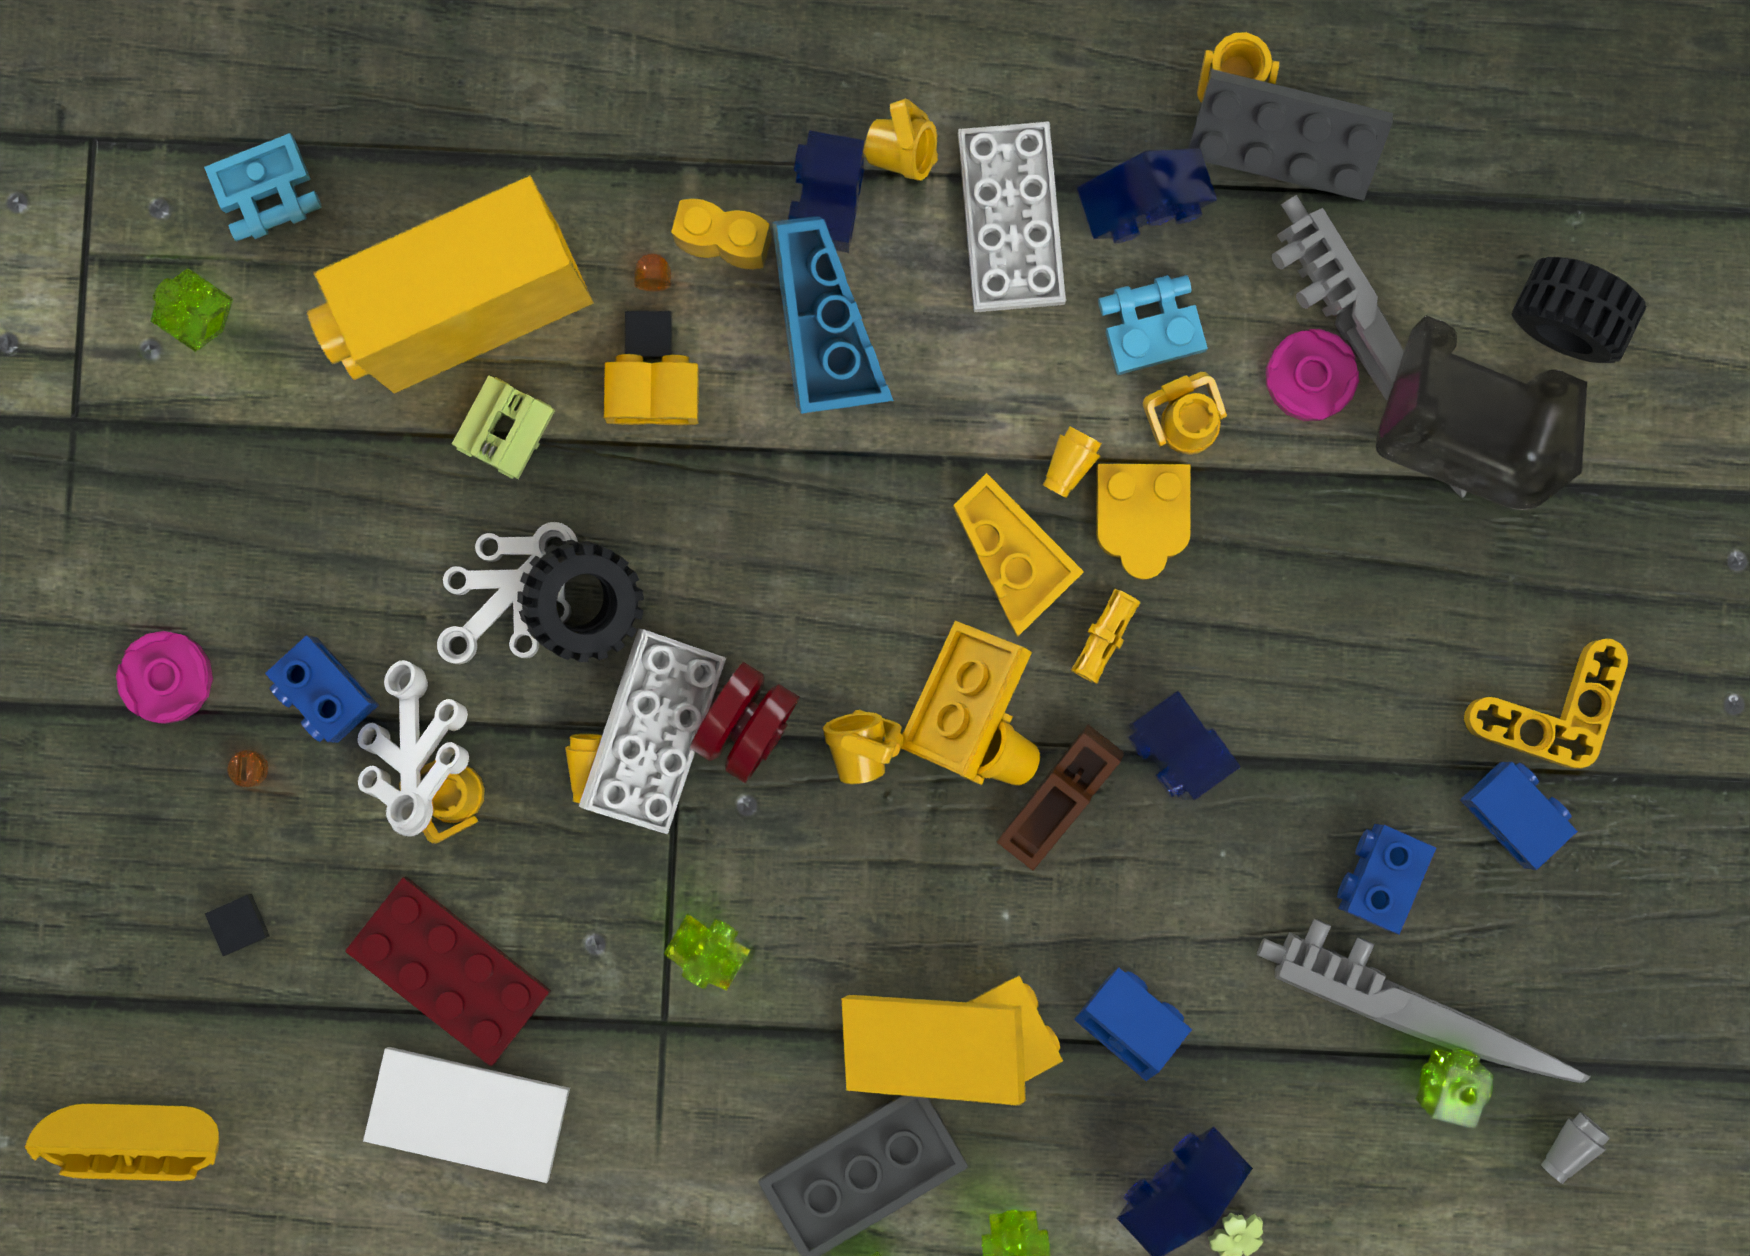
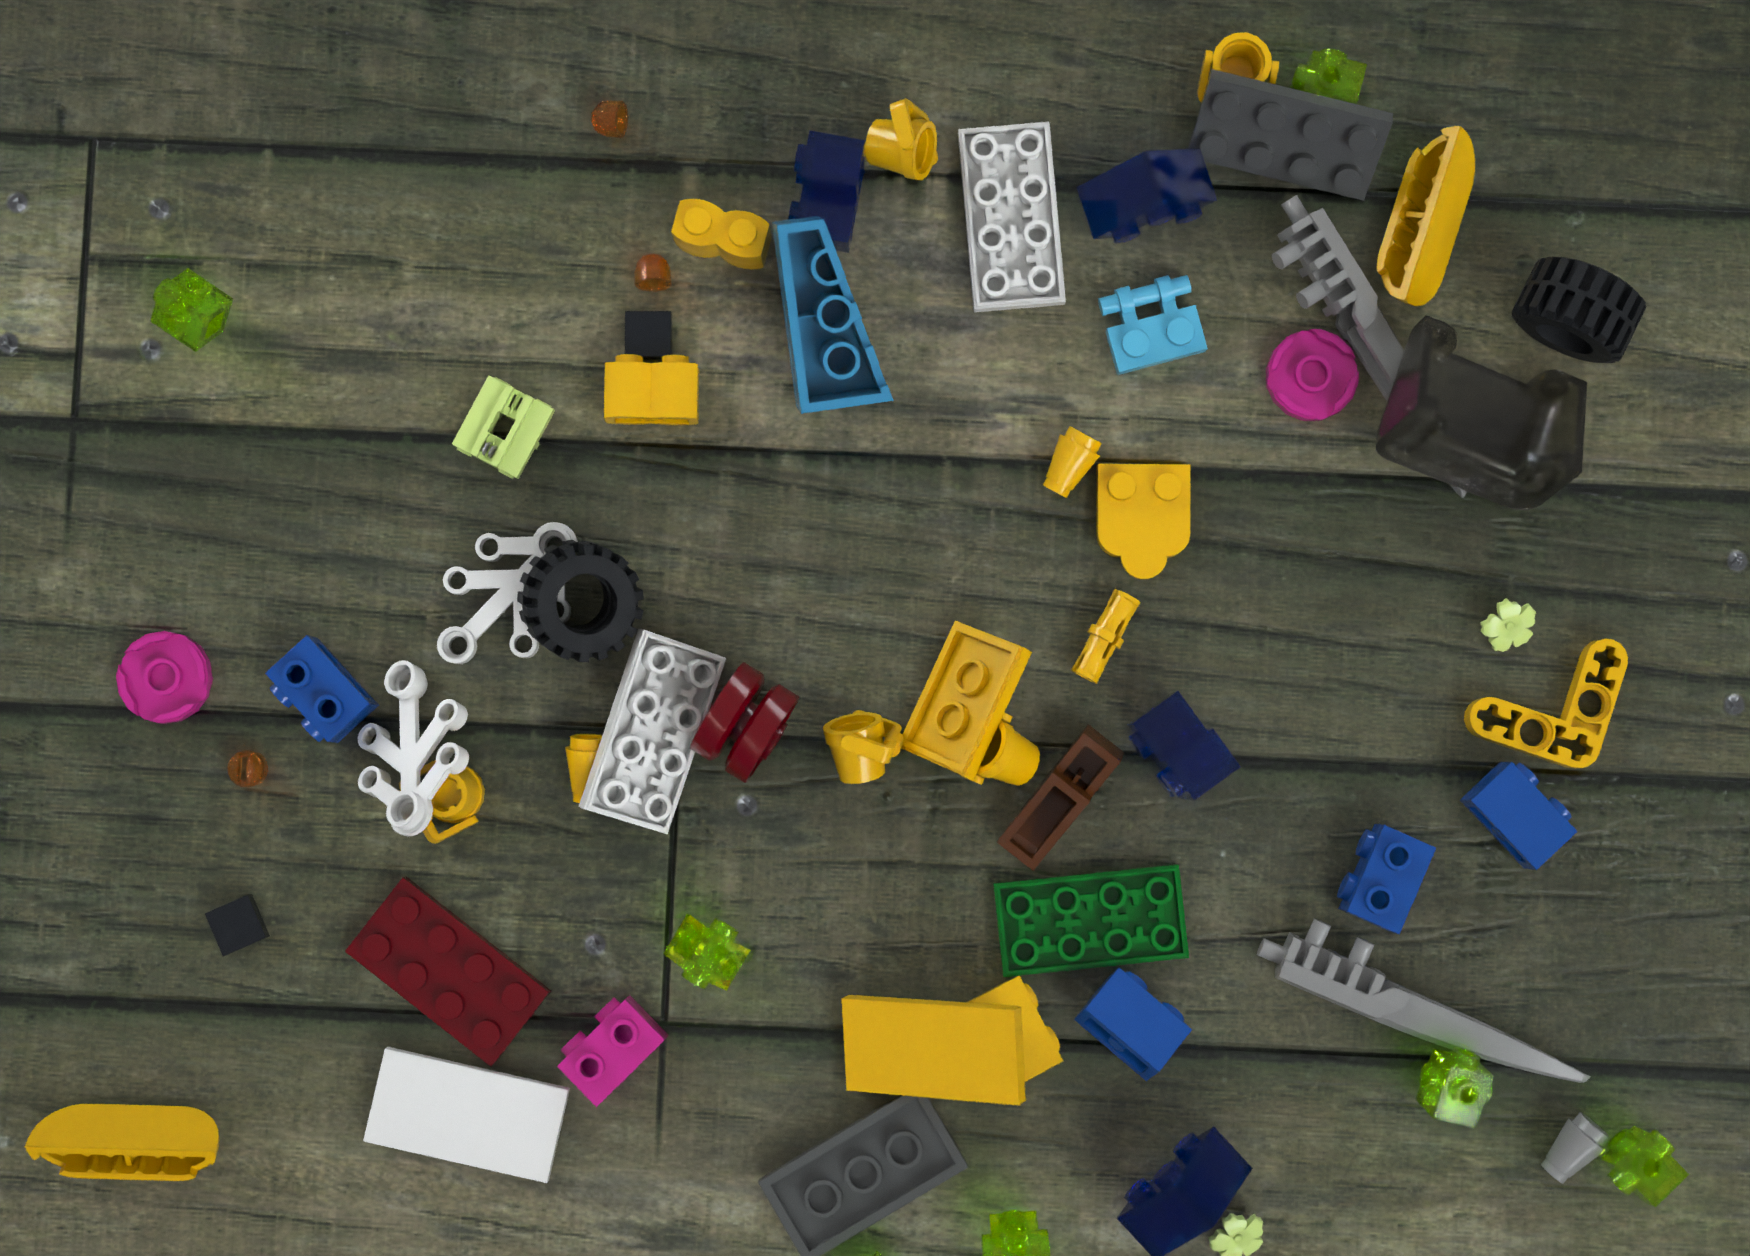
medium azure plate [204,133,322,242] -> none
yellow brick [307,176,594,394] -> none
yellow wing [953,473,1084,637] -> none
yellow piece [1143,372,1227,455] -> none
none -> dark pink brick [557,995,668,1107]
none -> clear orange hinge [591,100,628,138]
none -> green tile [993,864,1189,977]
none -> clear neon green brick [1291,49,1367,104]
none -> yellow brick [1377,126,1475,306]
none -> yellowish green plant [1480,598,1536,652]
none -> clear neon green brick [1601,1126,1689,1208]

